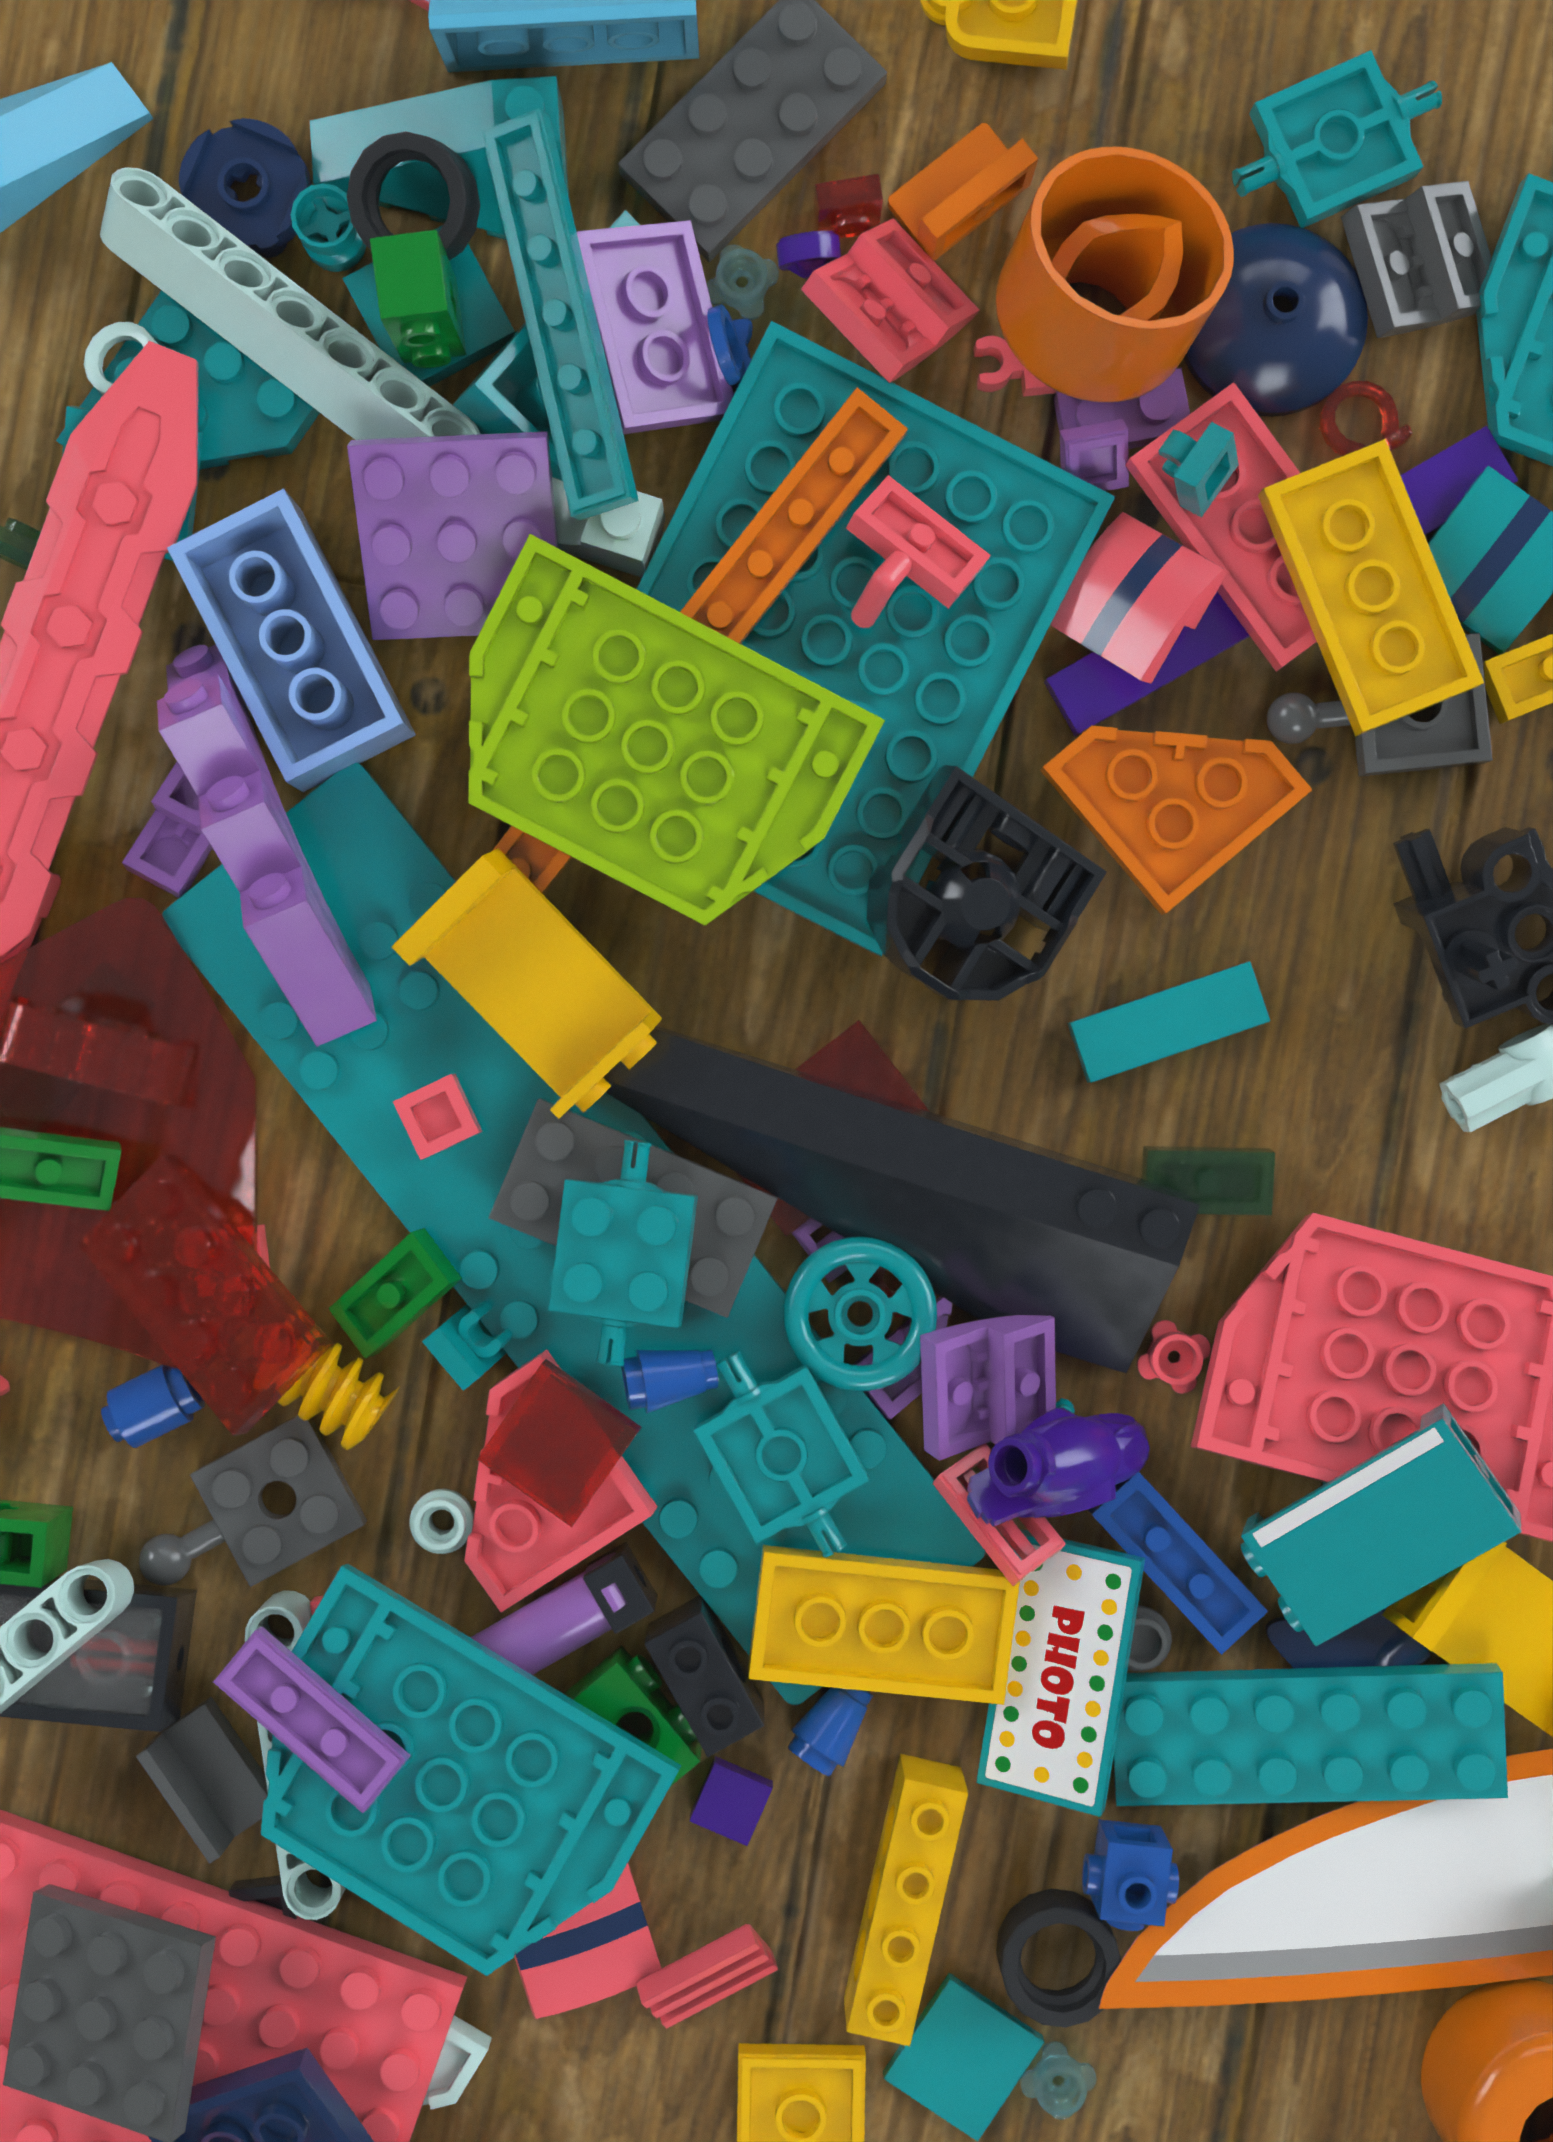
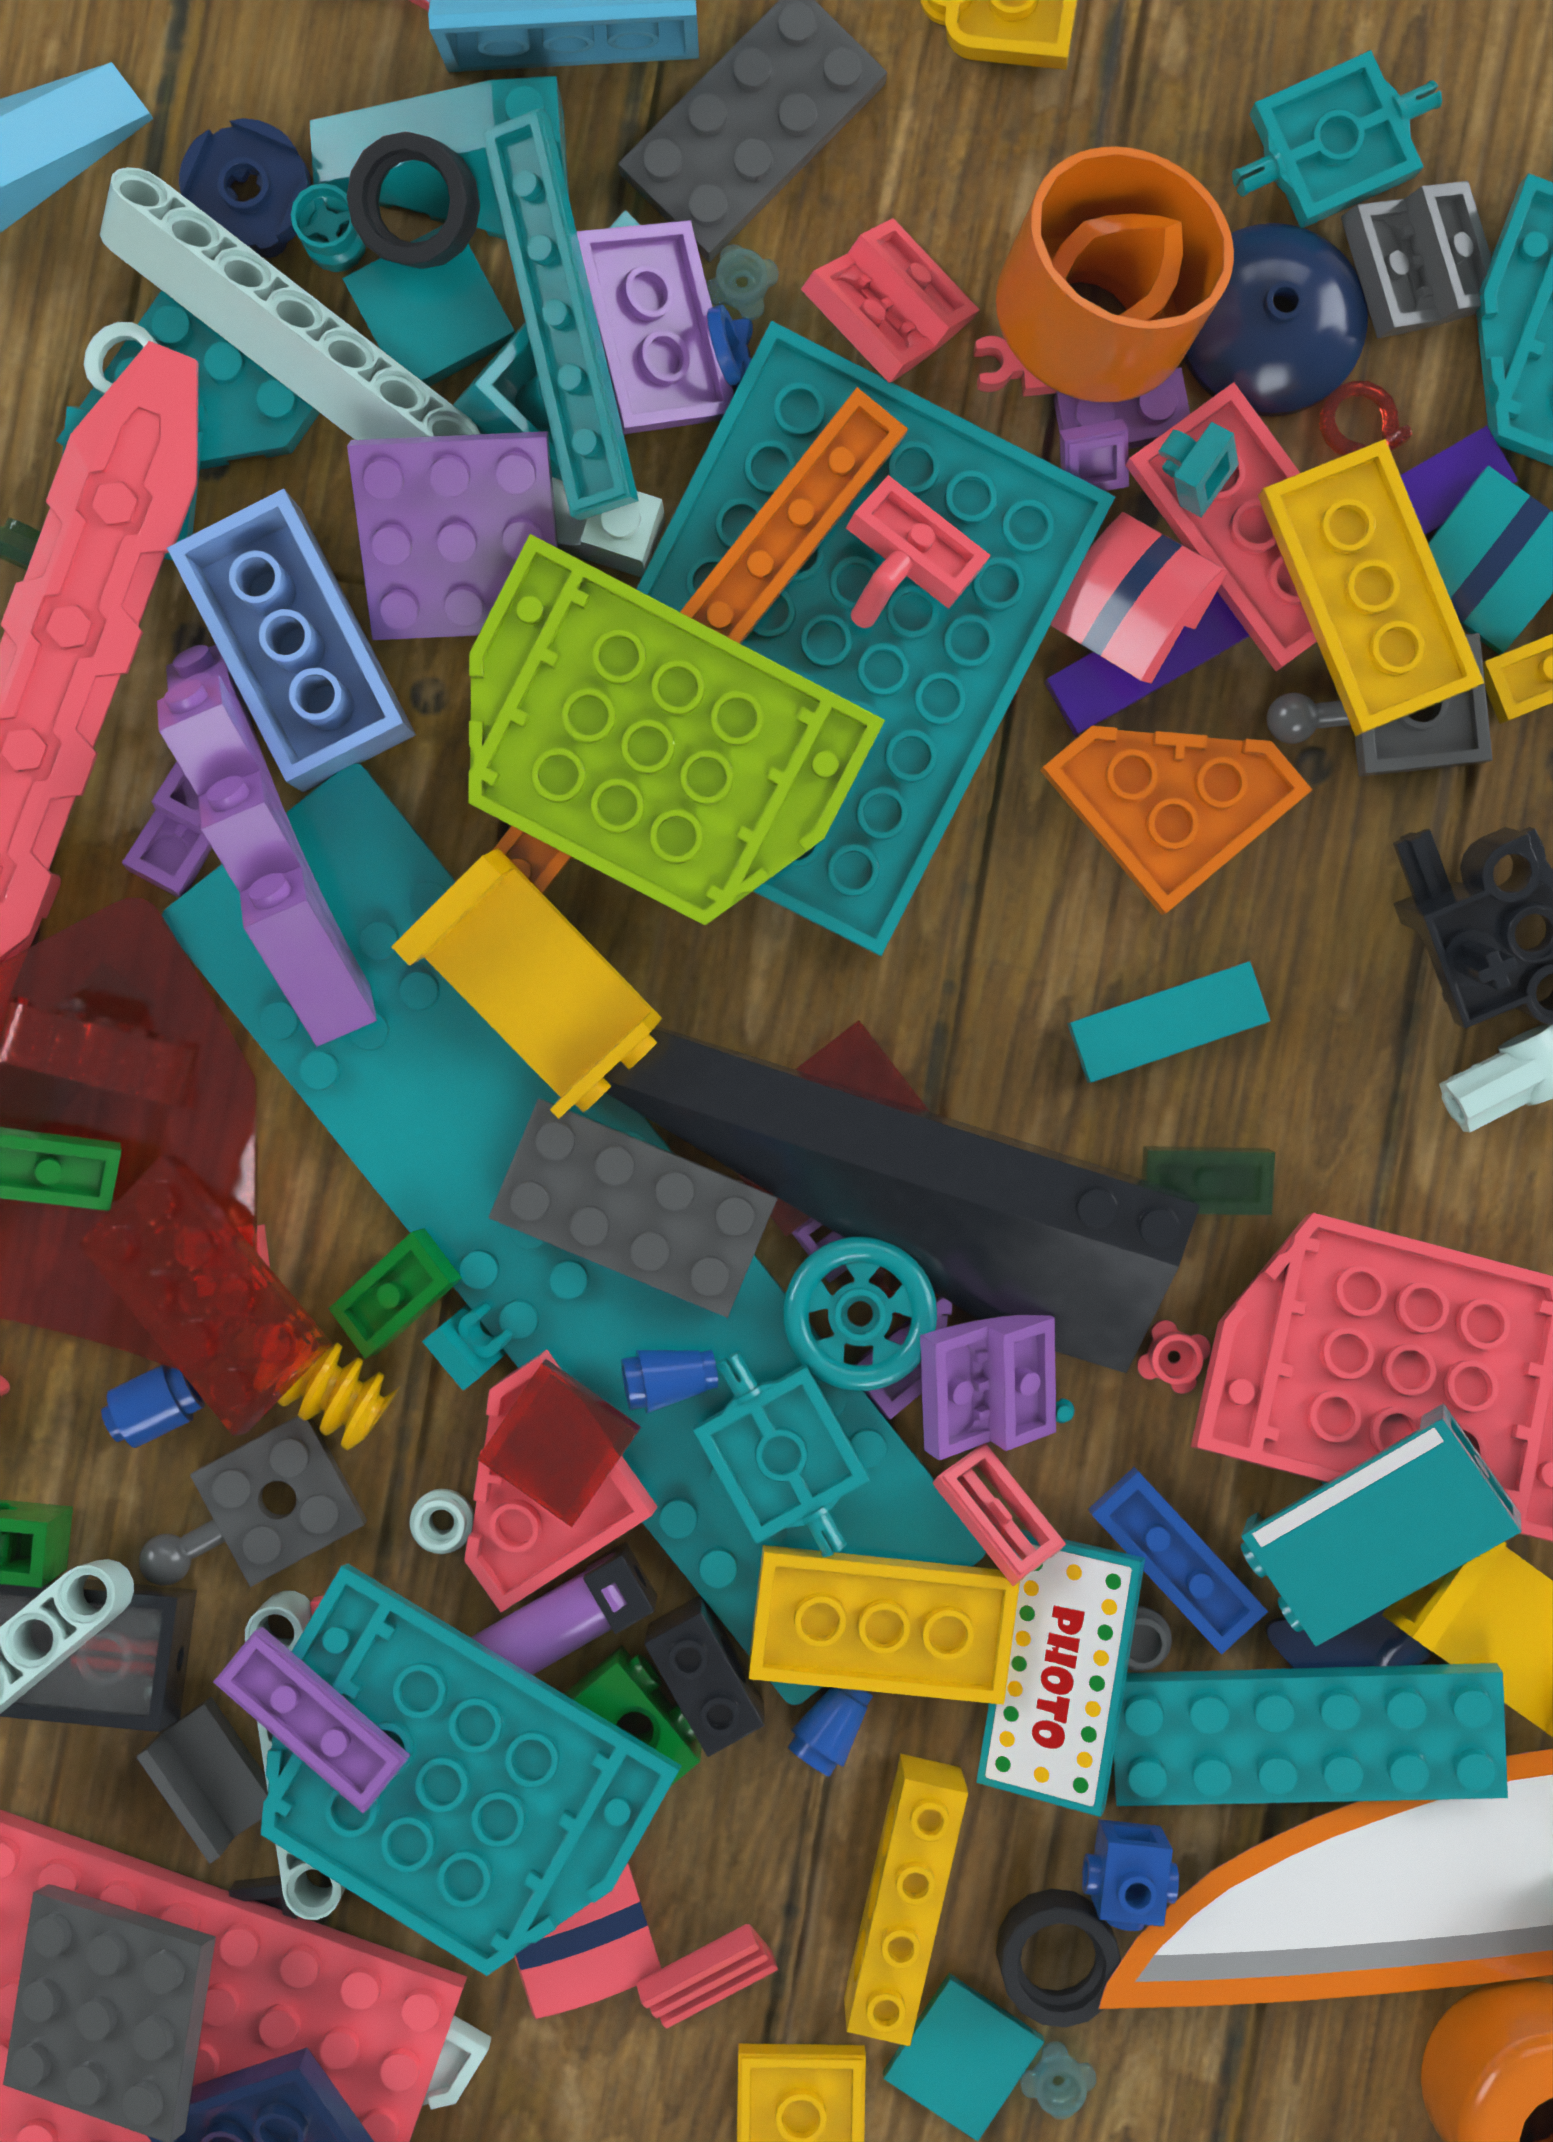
green brick [370,230,467,368] -> none
coral plate [393,1074,483,1160] -> none
teal plate [548,1140,698,1366] -> none
dark purple tile [689,1756,773,1846] -> none
dark purple tile [776,231,841,279] -> none
clear red plate [814,174,883,238] -> none
black connector [866,765,1107,1001] -> none
orange panel [888,123,1039,261] -> none
dark purple animal [967,1408,1150,1527] -> none

